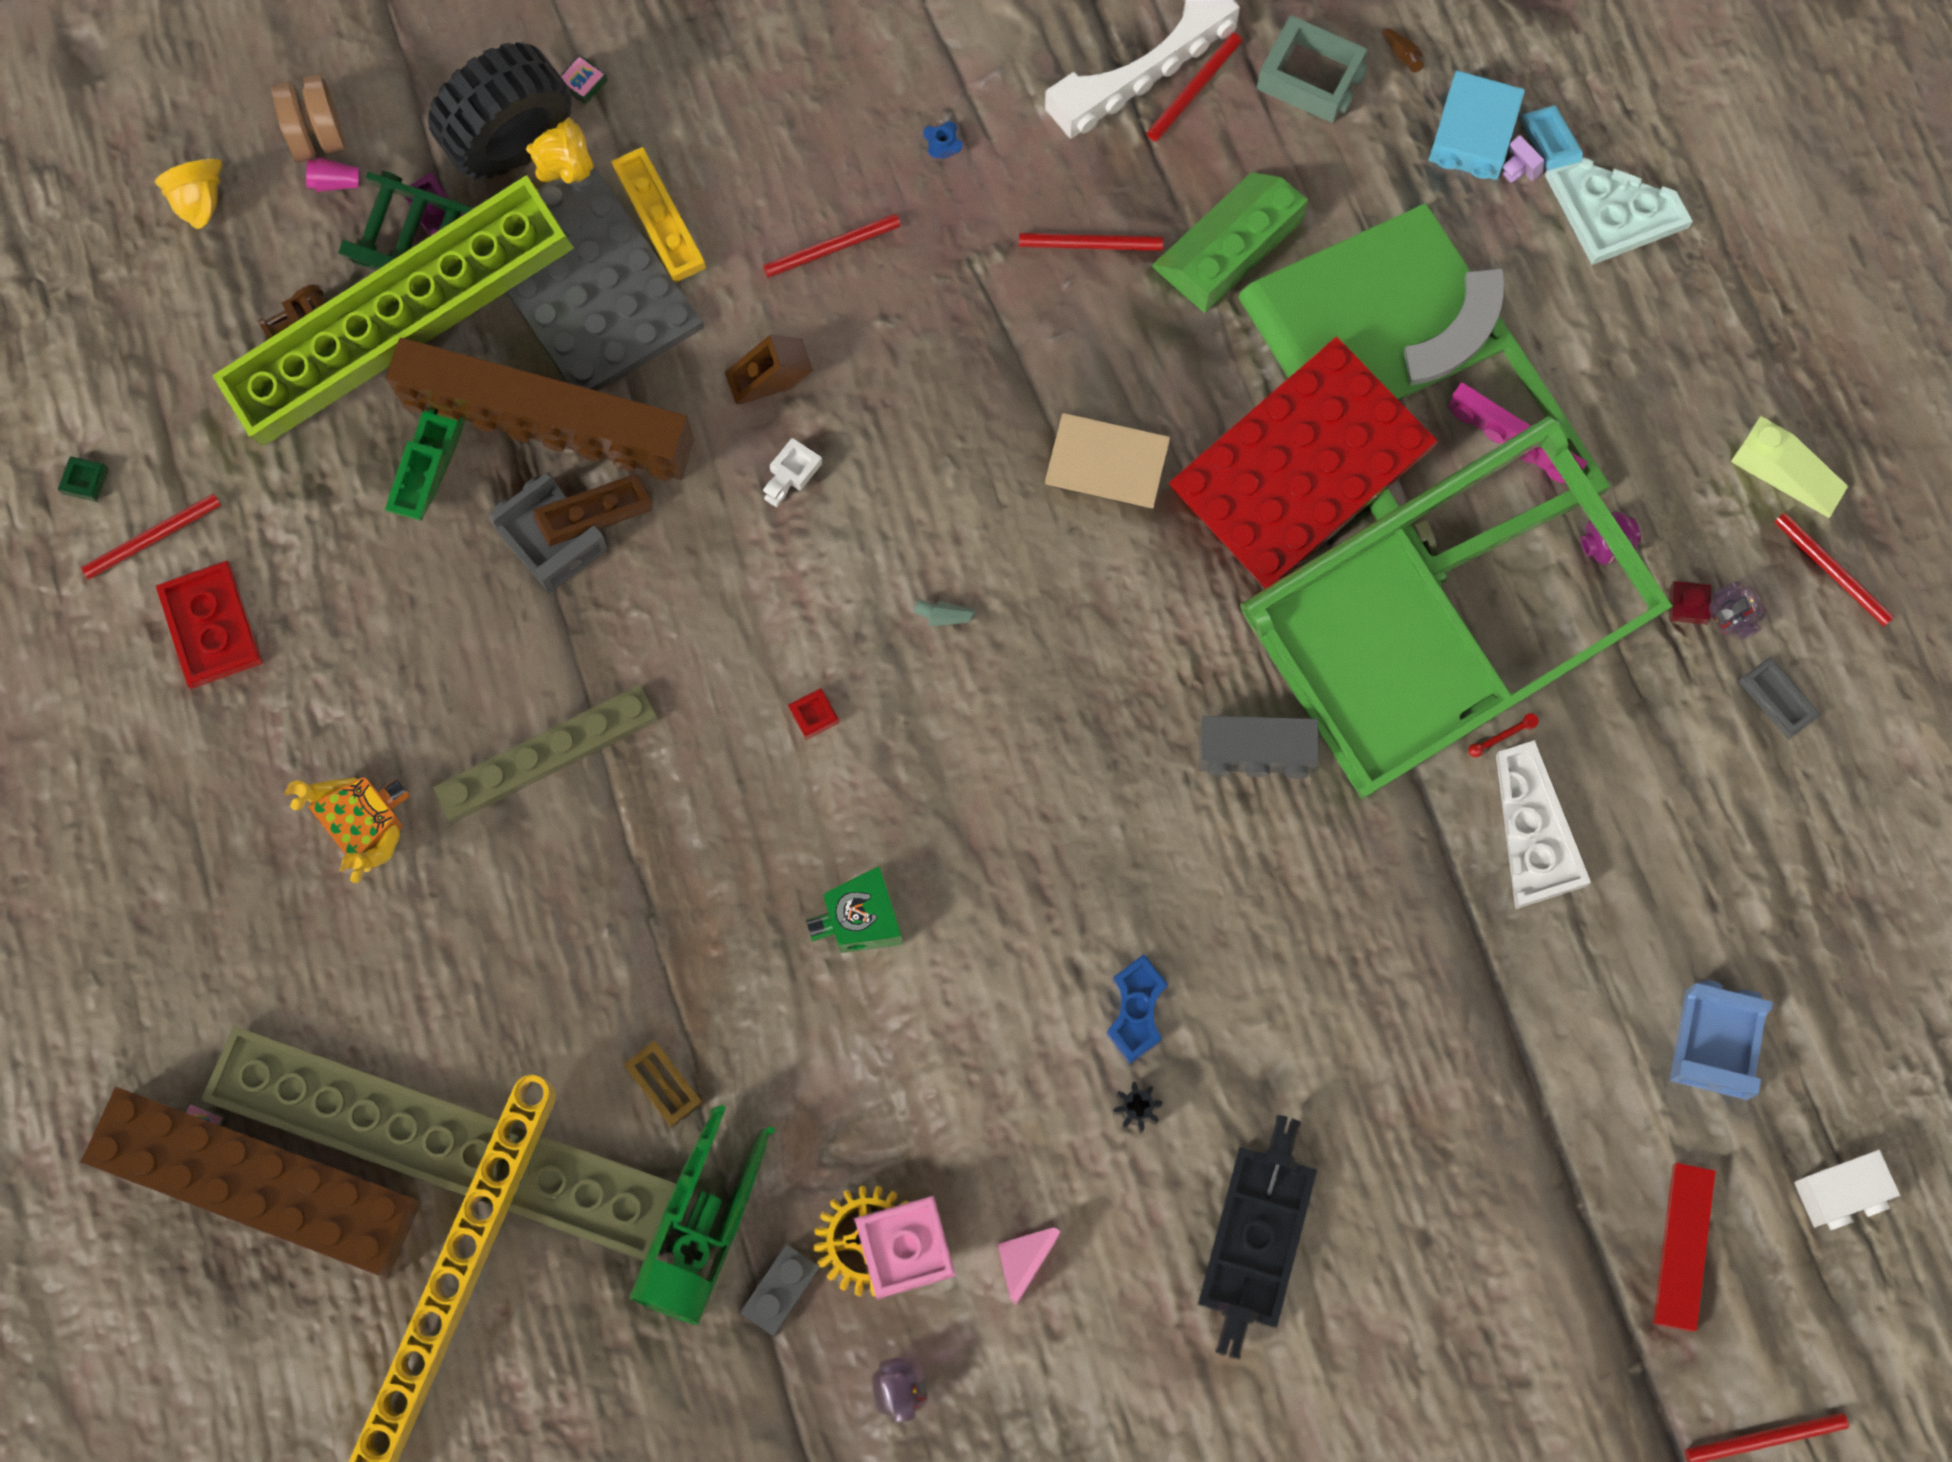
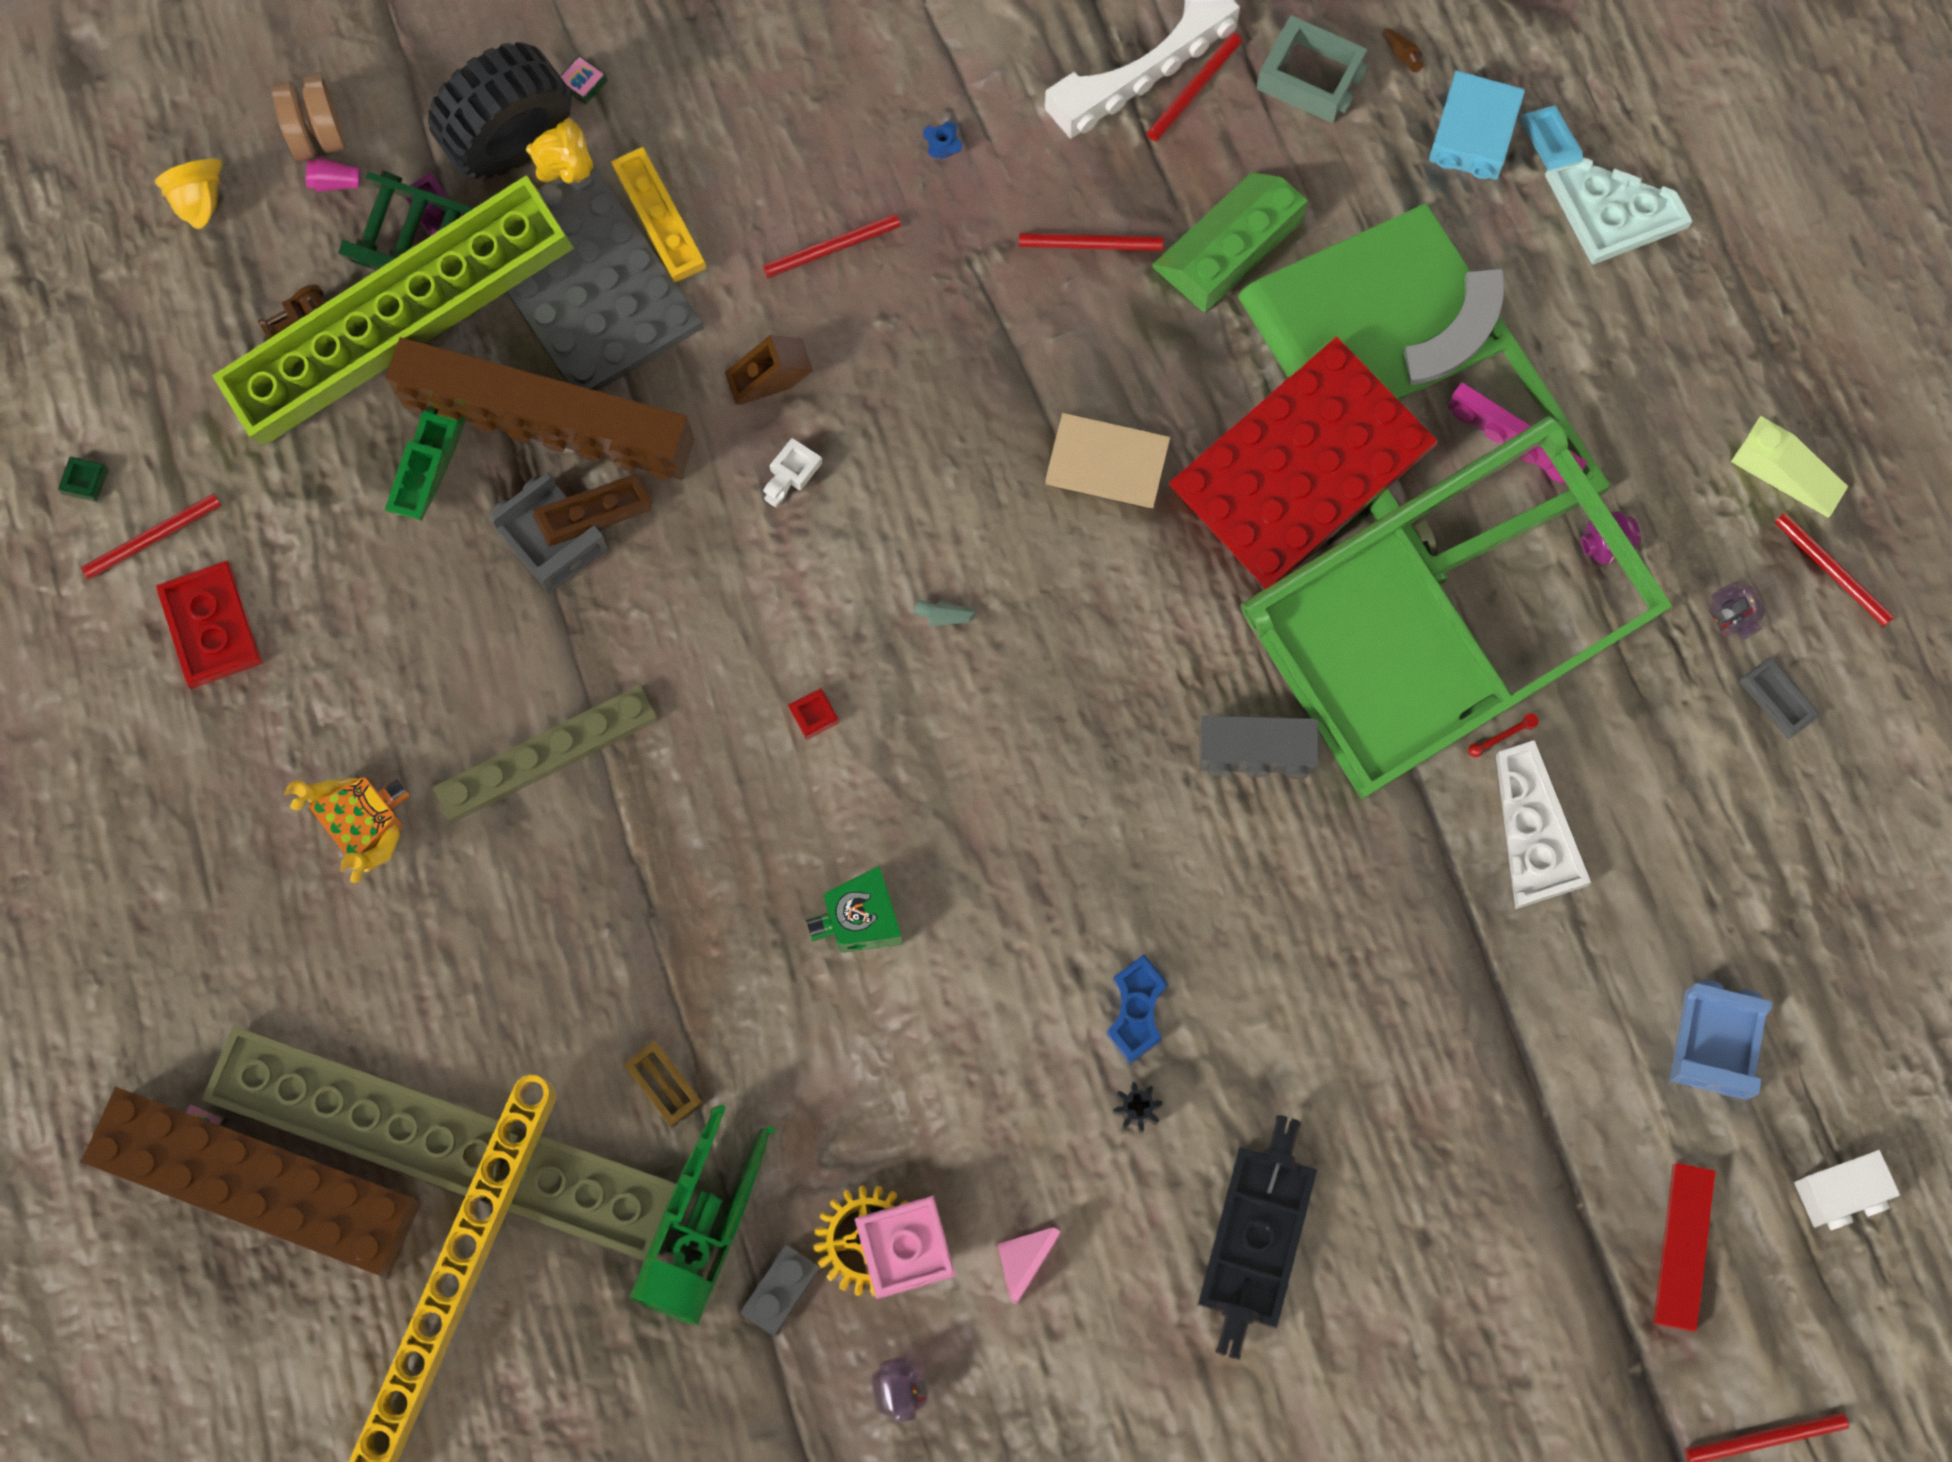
lavender tile [1502,135,1544,184] -> none
dark red plate [1669,581,1711,625] -> none

